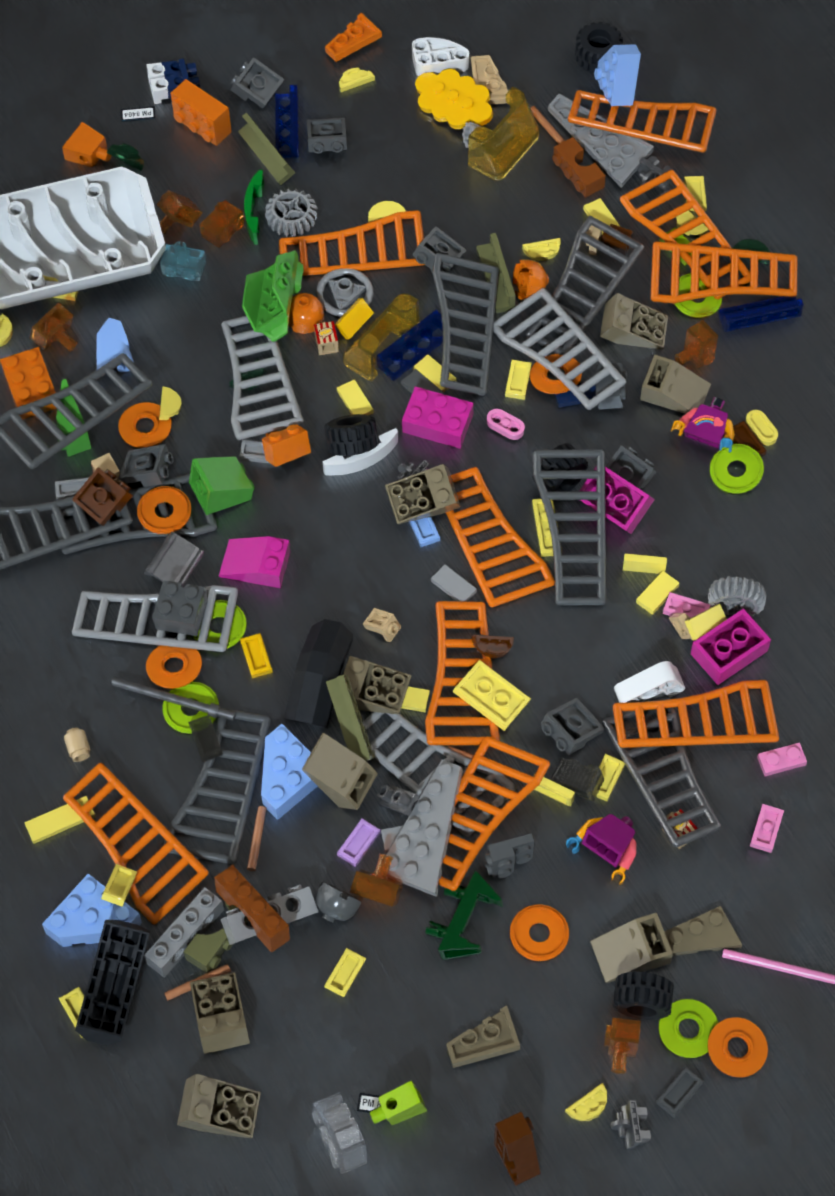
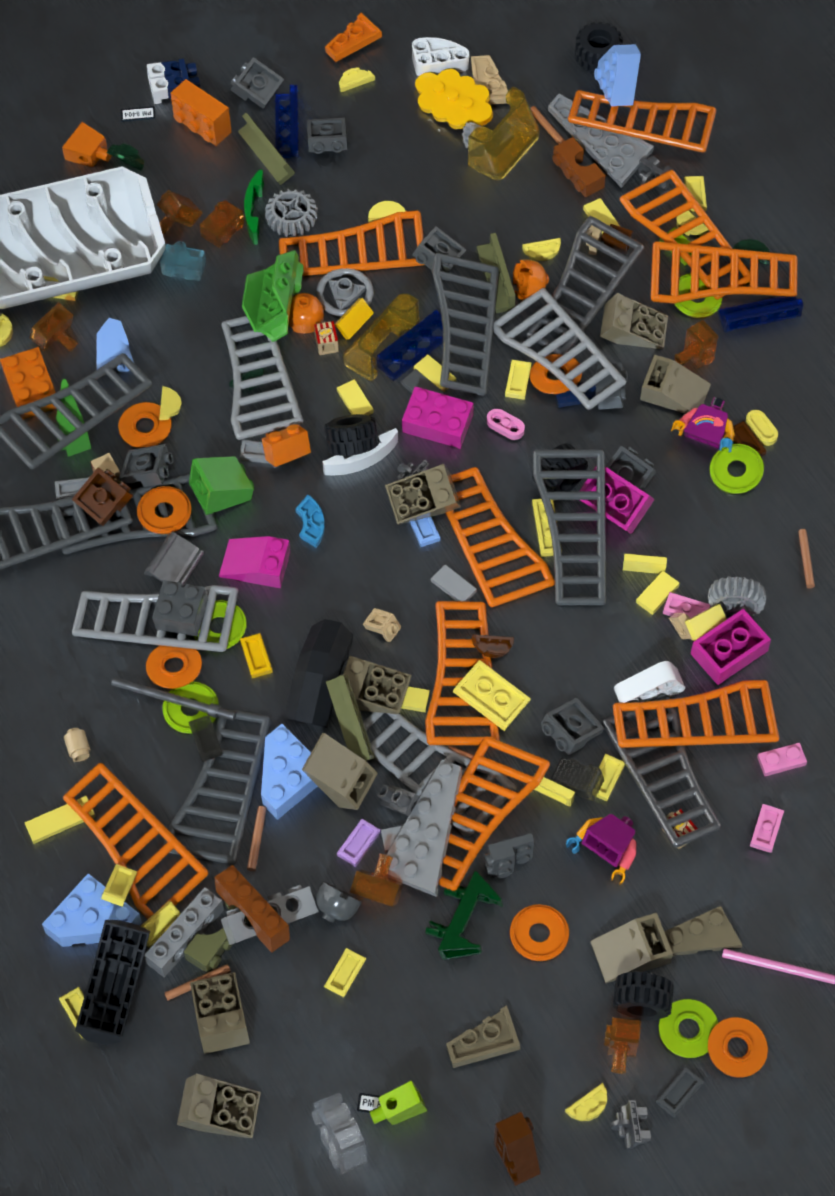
none -> light yellow tile [141,901,181,948]
none -> dark azure tile [295,495,325,548]
none -> nougat bar [798,529,815,588]

